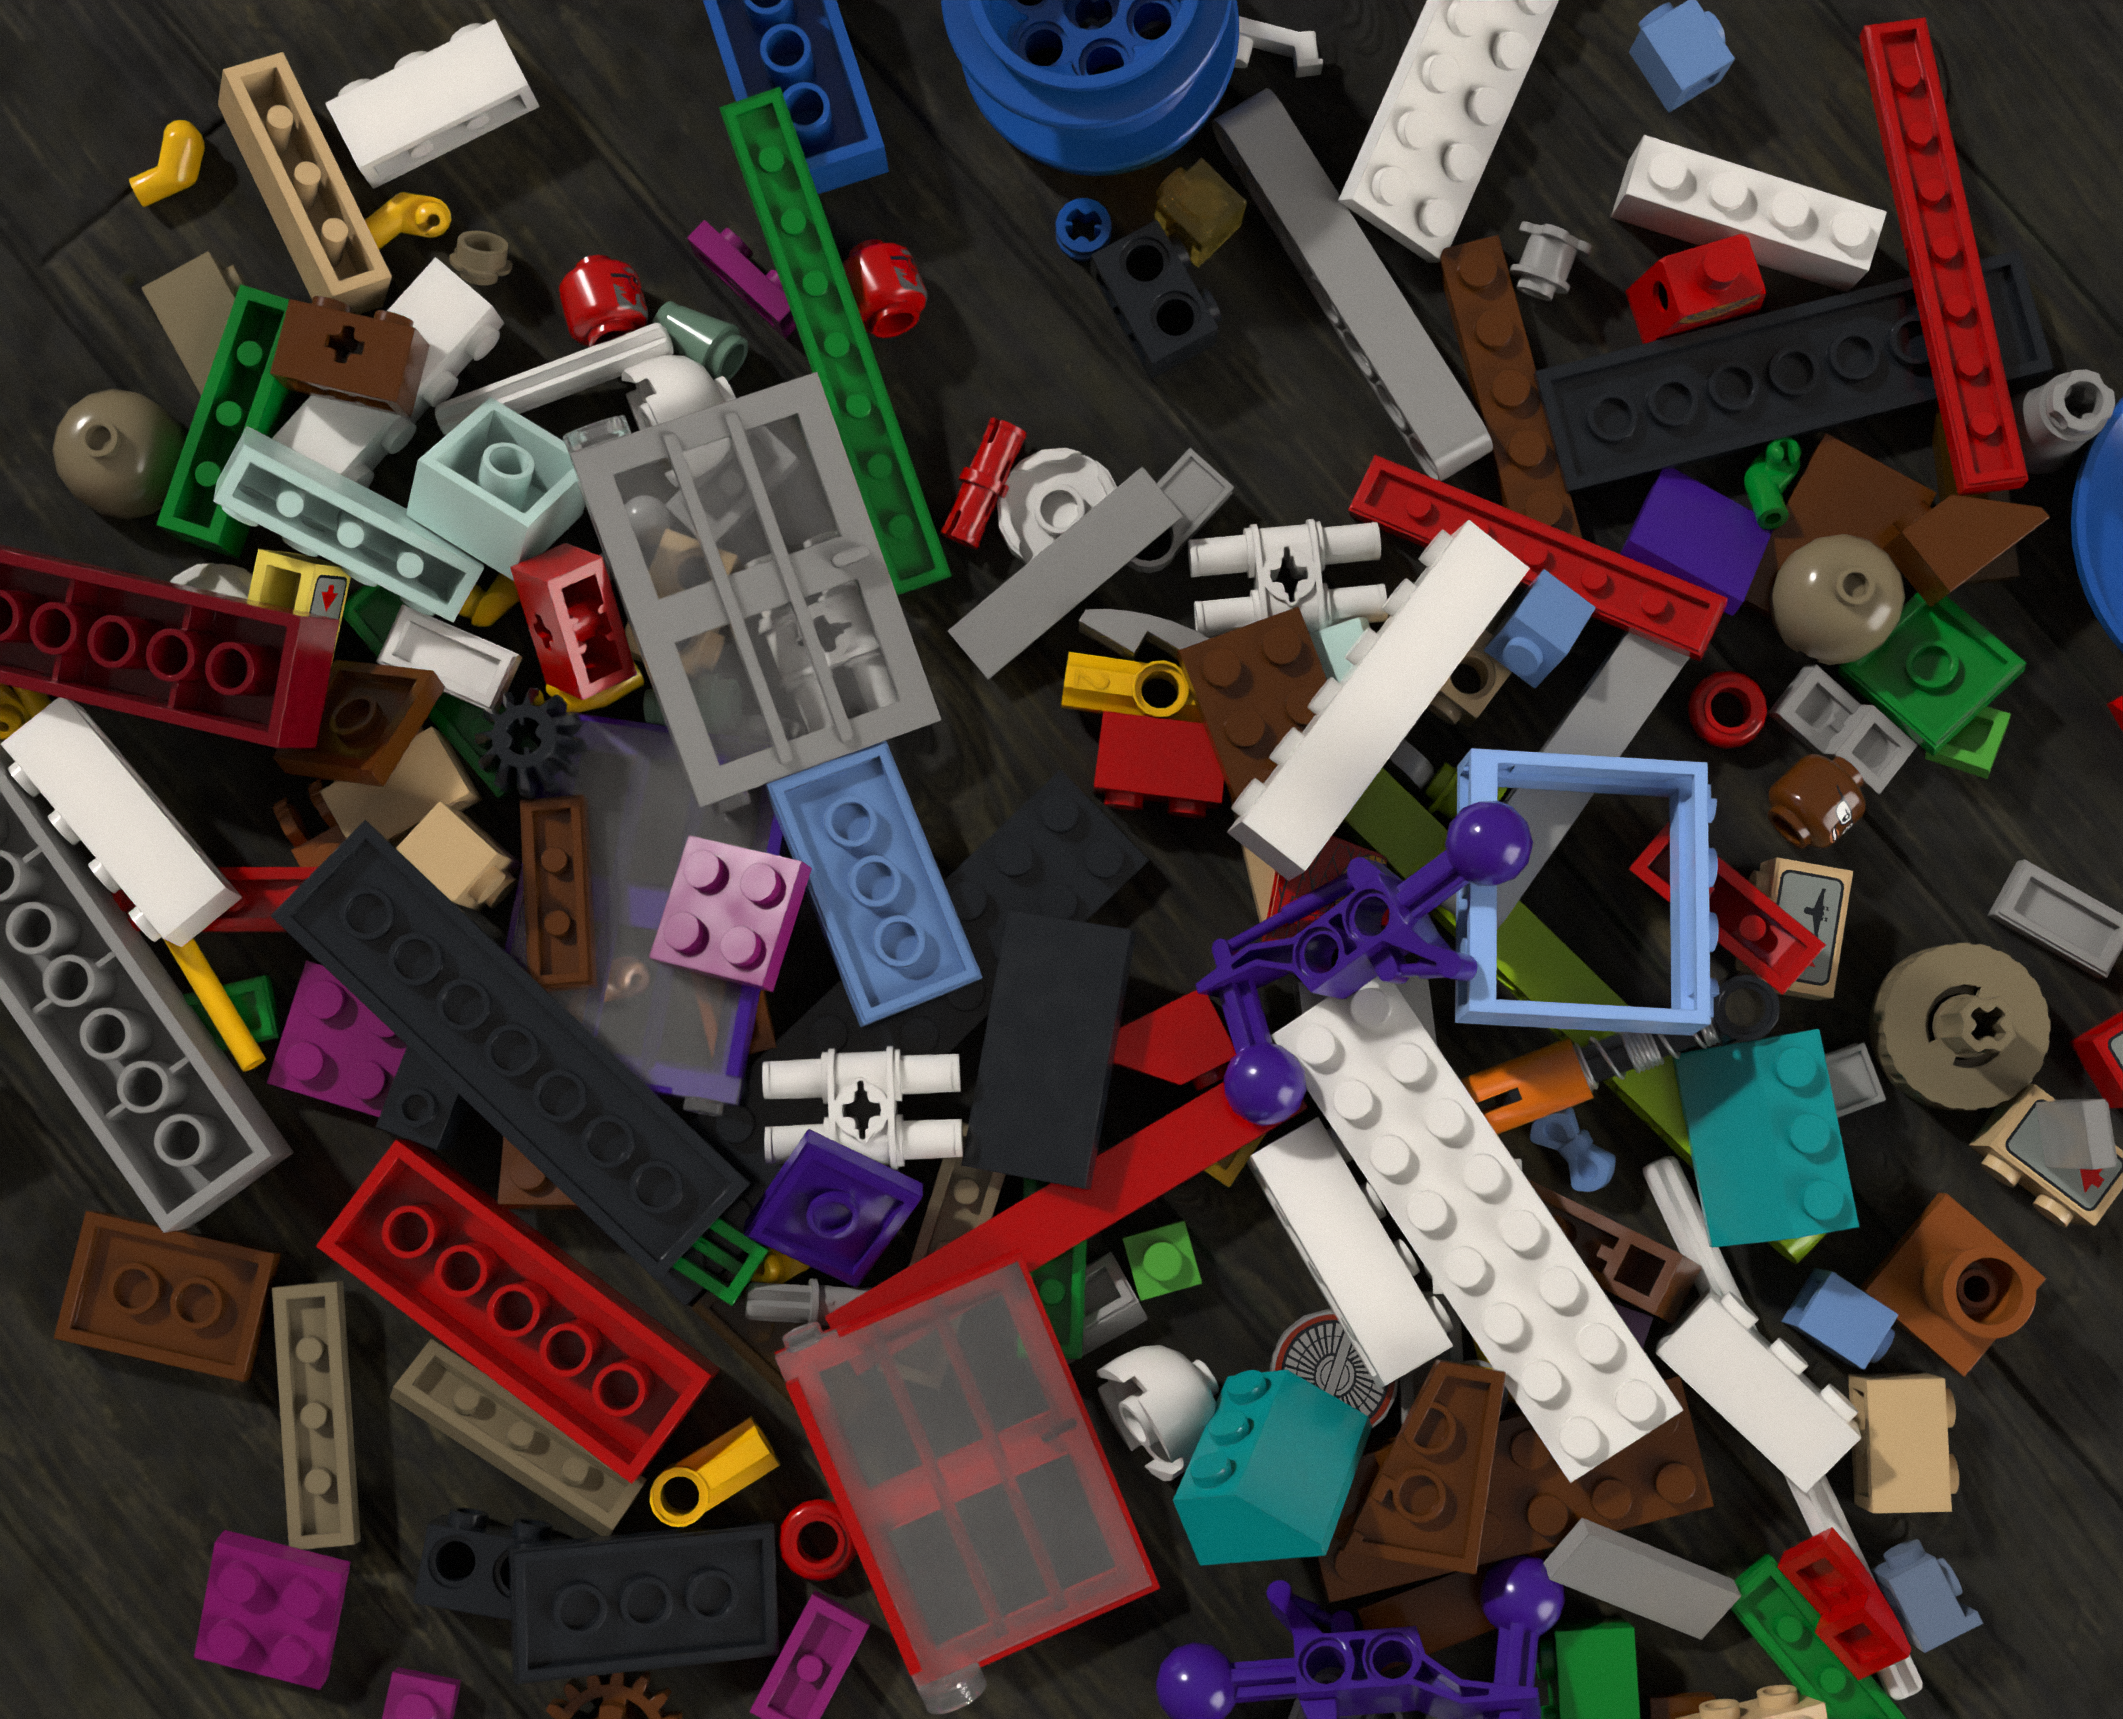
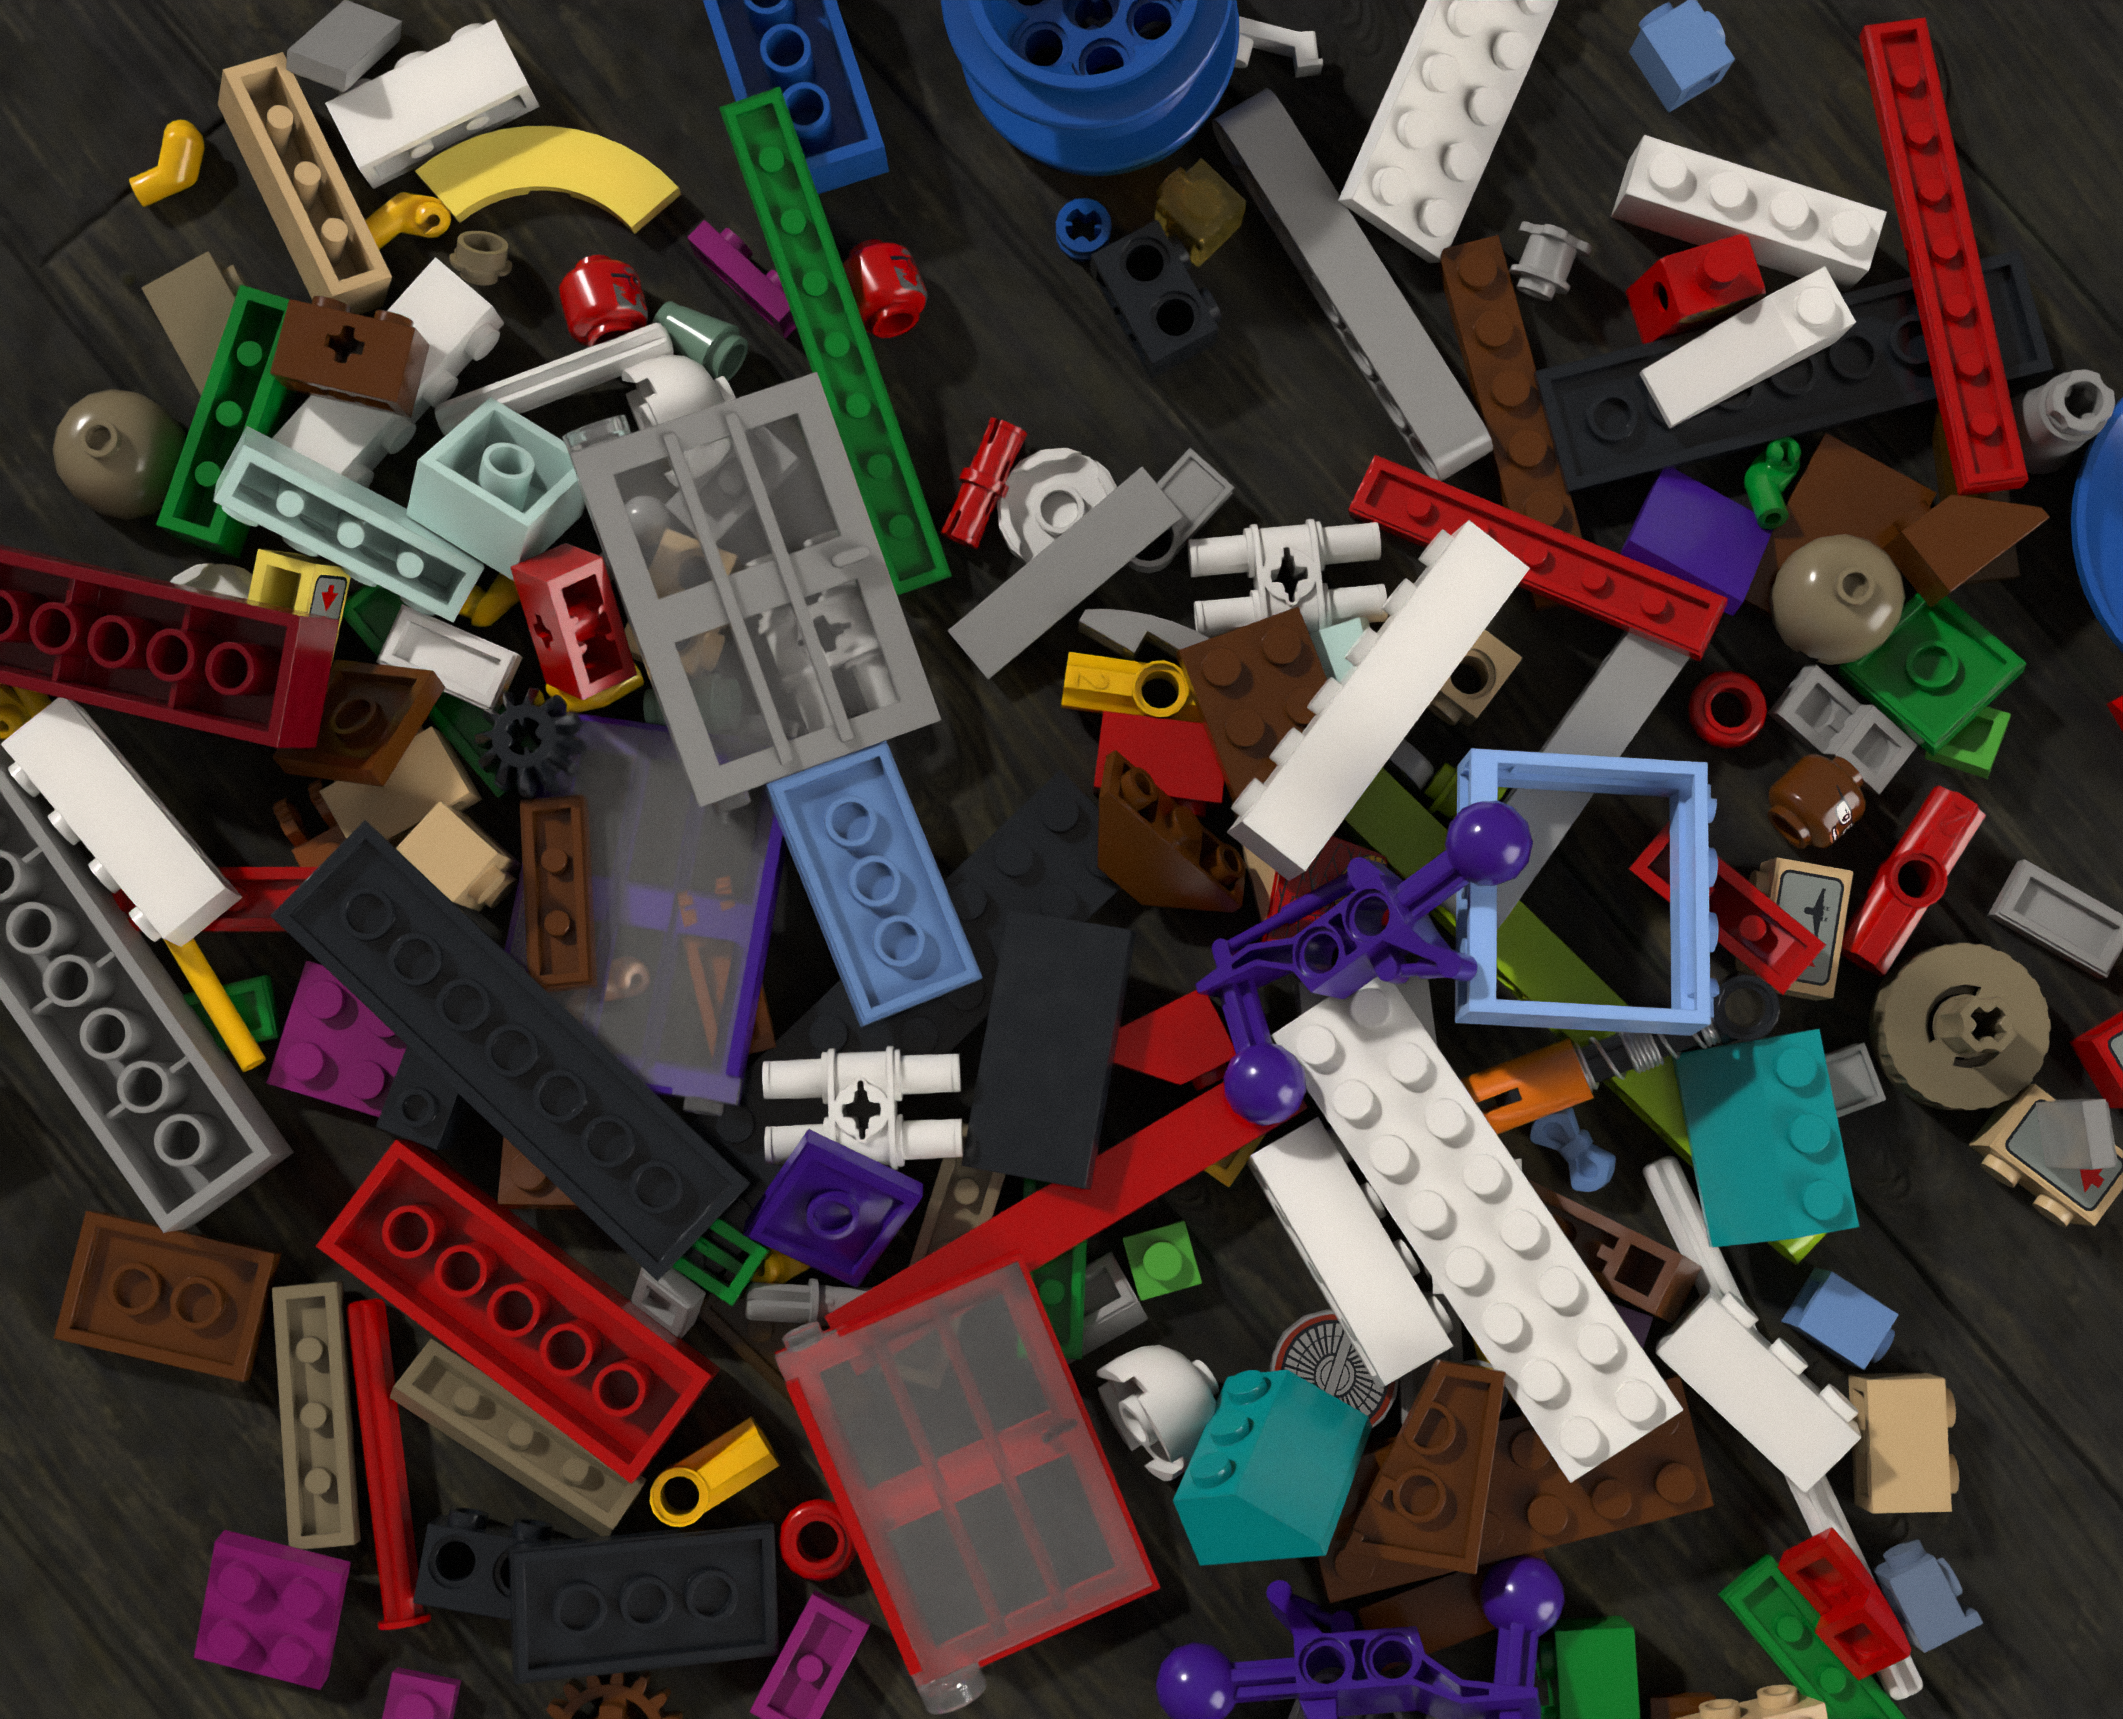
plate [649,835,812,992] -> none
medium blue brick [1483,569,1596,688] -> none
light grey tile [1543,1518,1741,1640] -> none
dark orange plant [1859,1193,2046,1377] -> none
none -> light grey tile [286,0,402,92]
none -> red axle [346,1298,431,1630]
none -> light yellow tile [415,126,681,234]
none -> light grey tile [631,1267,706,1338]
none -> reddish brown slope [1098,750,1247,913]
none -> white slope [1639,266,1856,429]
none -> red piece [1840,786,1986,977]

